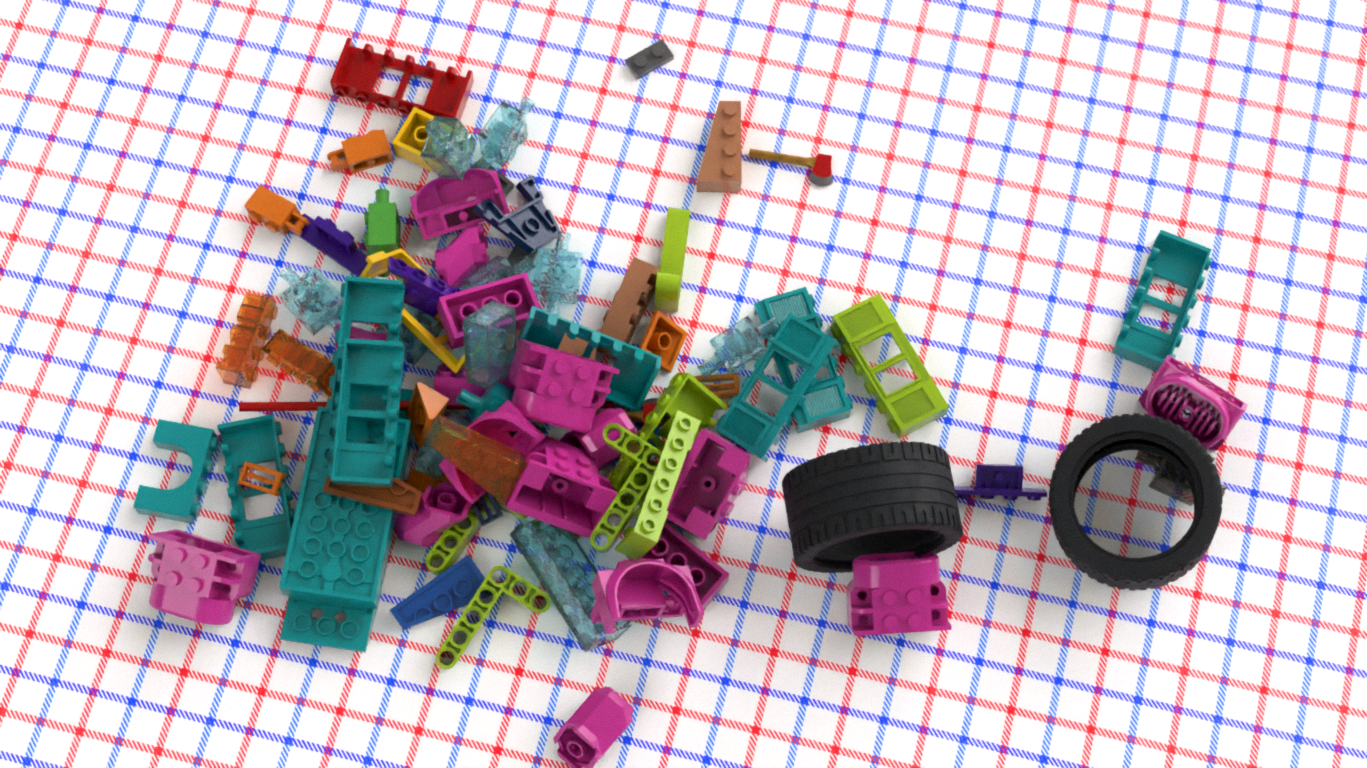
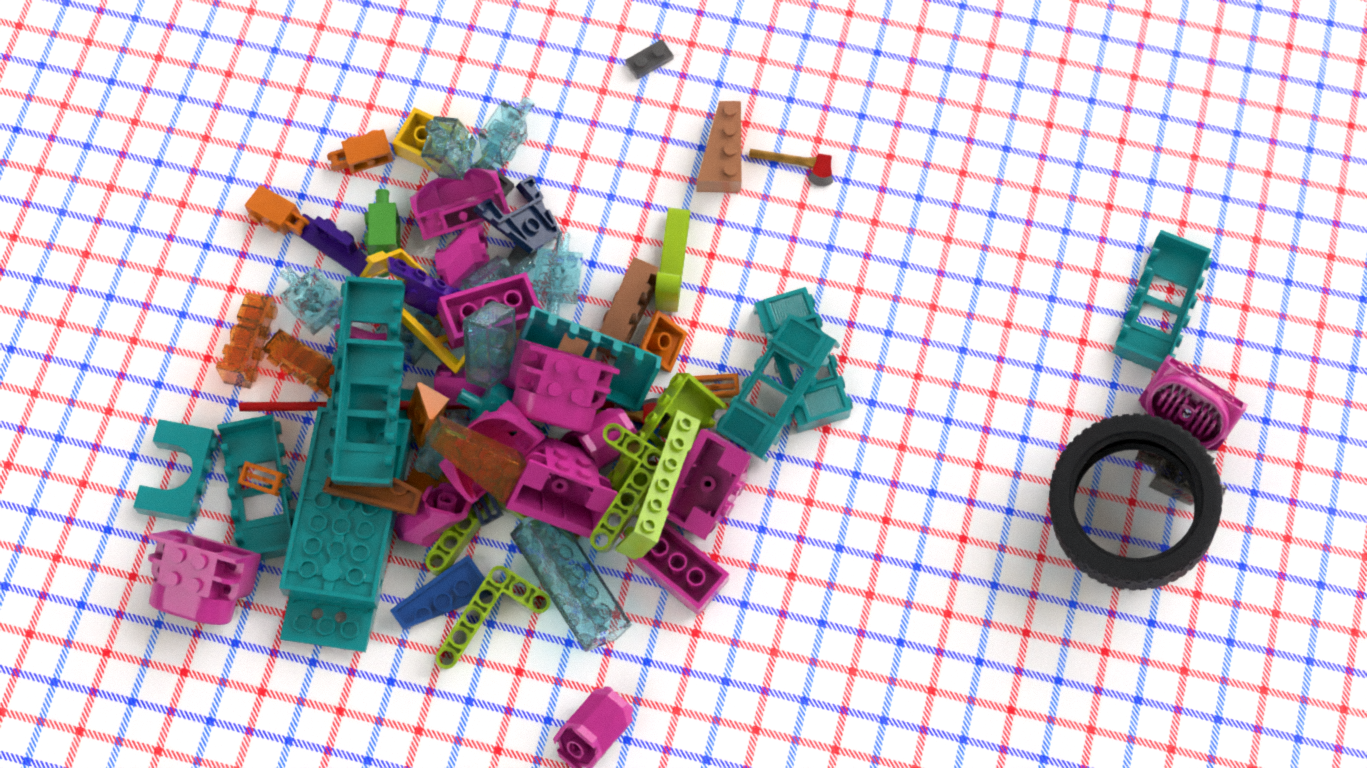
red window [330,37,474,127] -> none
dark pink piece [590,558,705,634] -> none
clear light blue brick [697,316,779,378] -> none
black tyre [782,441,963,573] -> none
lime window [830,293,949,439] -> none
dark pink brick [846,552,952,636] -> none
dark purple bracket [954,463,1047,501] -> none

